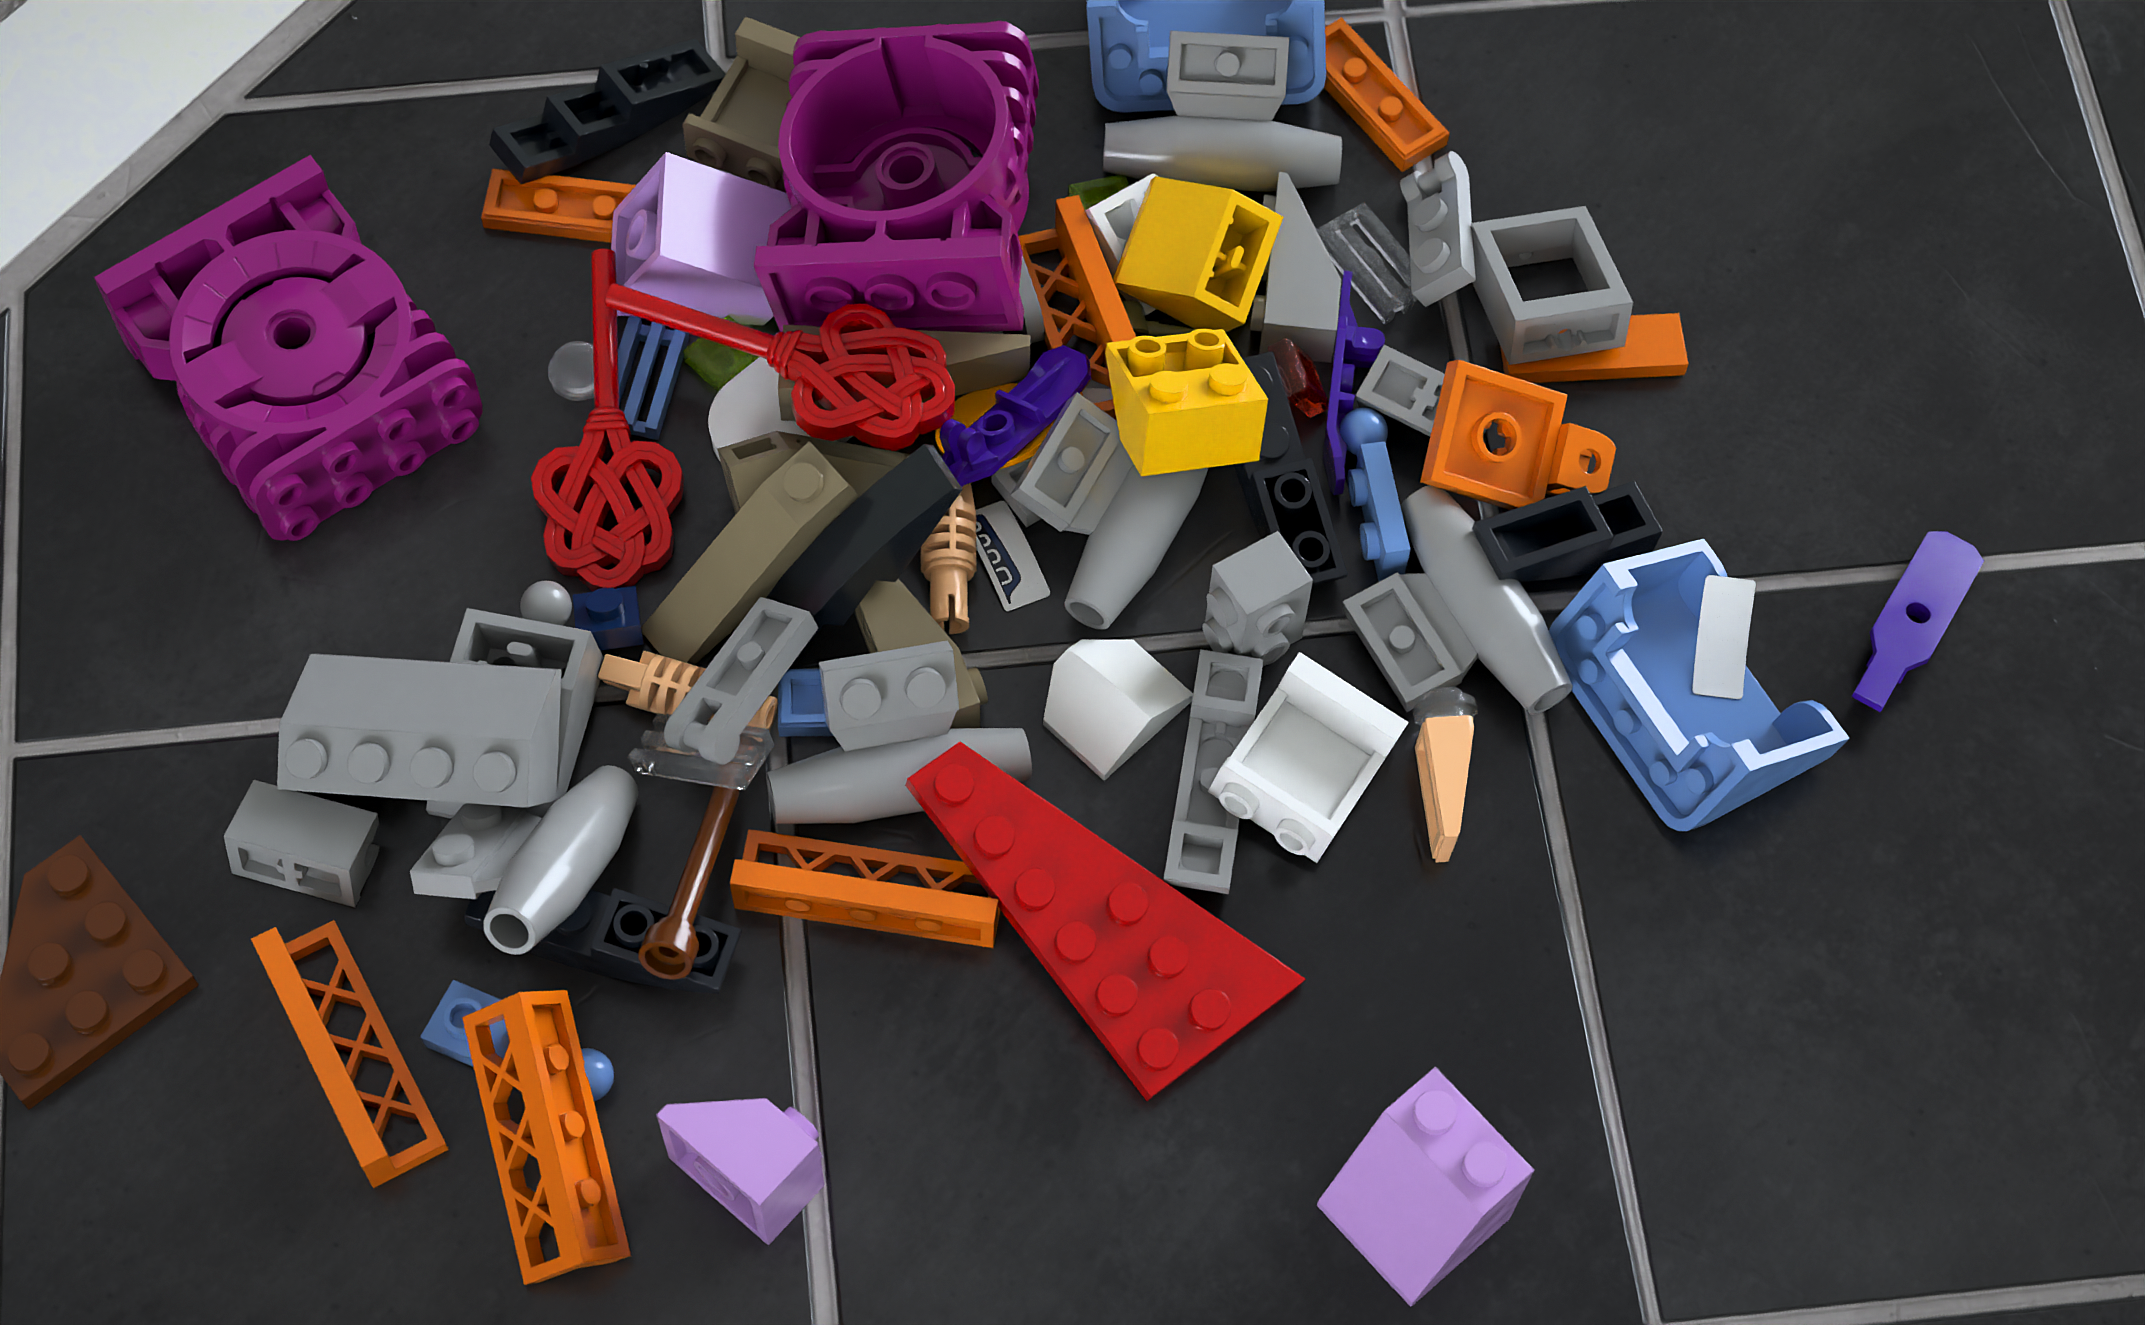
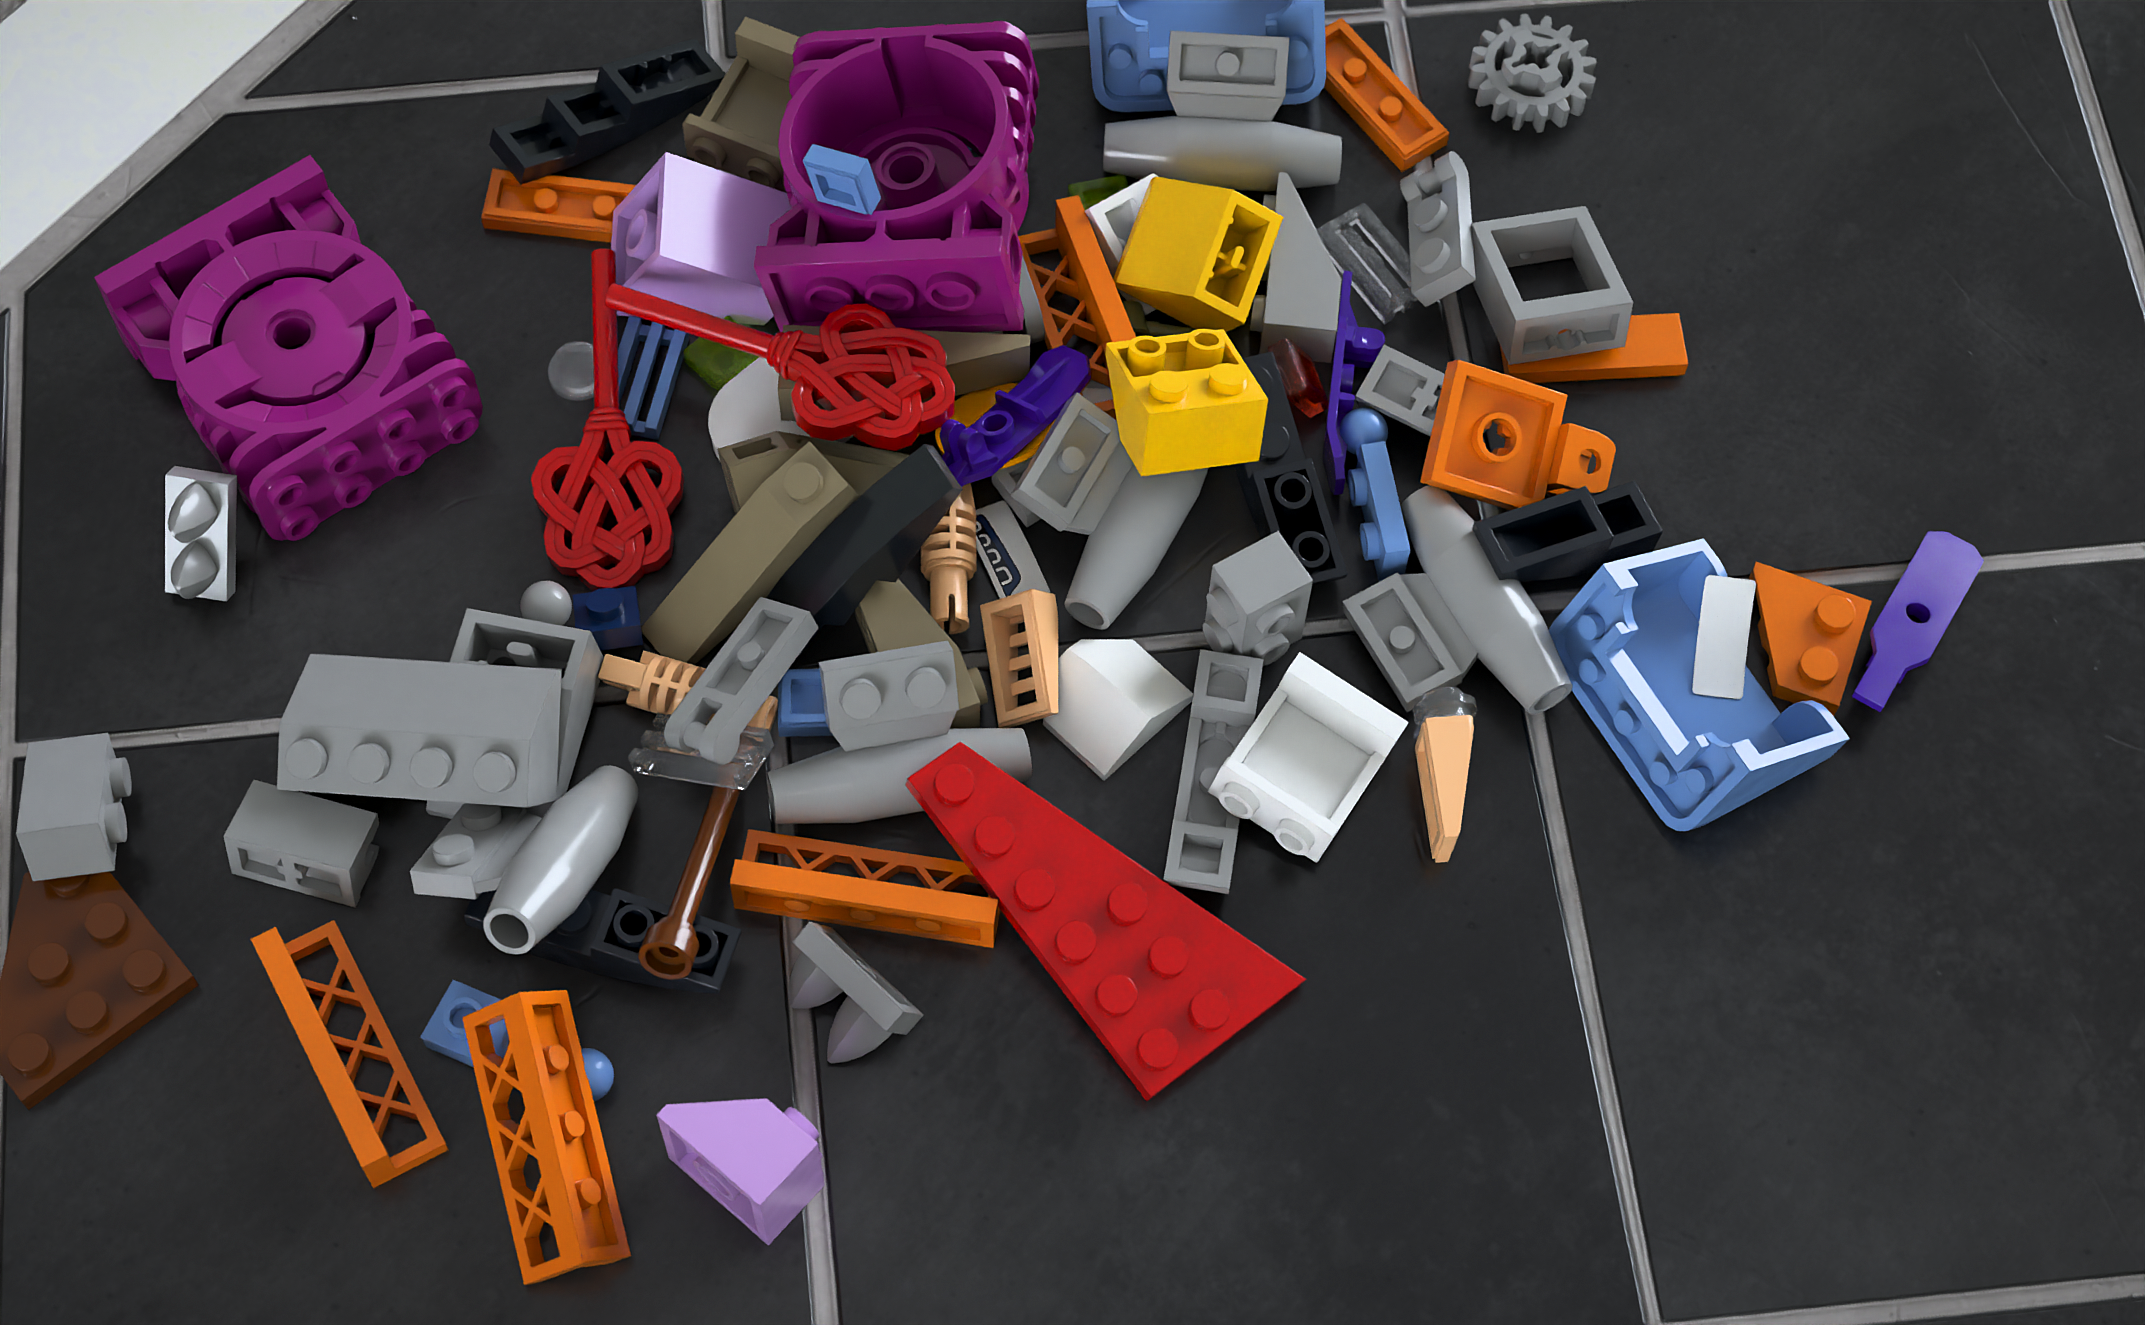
lavender slope [1317,1067,1534,1307] -> none
none -> light grey brick [16,733,131,881]
none -> light grey tile [165,466,237,602]
none -> light grey tile [789,922,923,1064]
none -> medium blue tile [803,144,881,215]
none -> light nougat slope [980,589,1058,728]
none -> light grey gear [1468,14,1596,133]
none -> orange wing [1749,562,1872,716]

